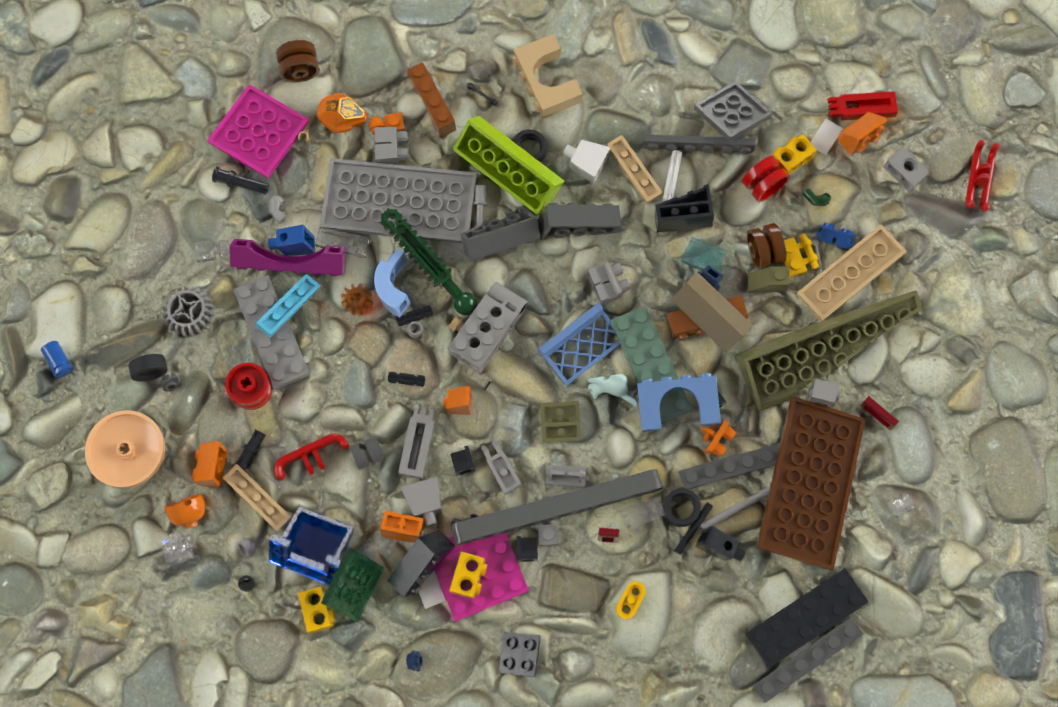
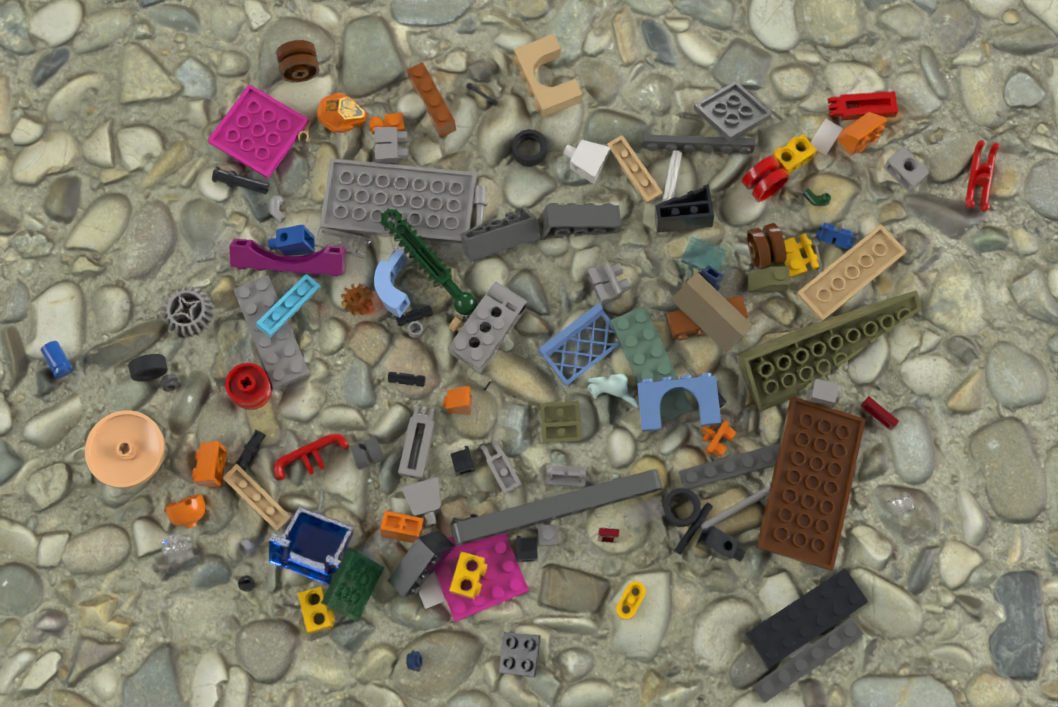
lime brick [452,116,564,215] -> none

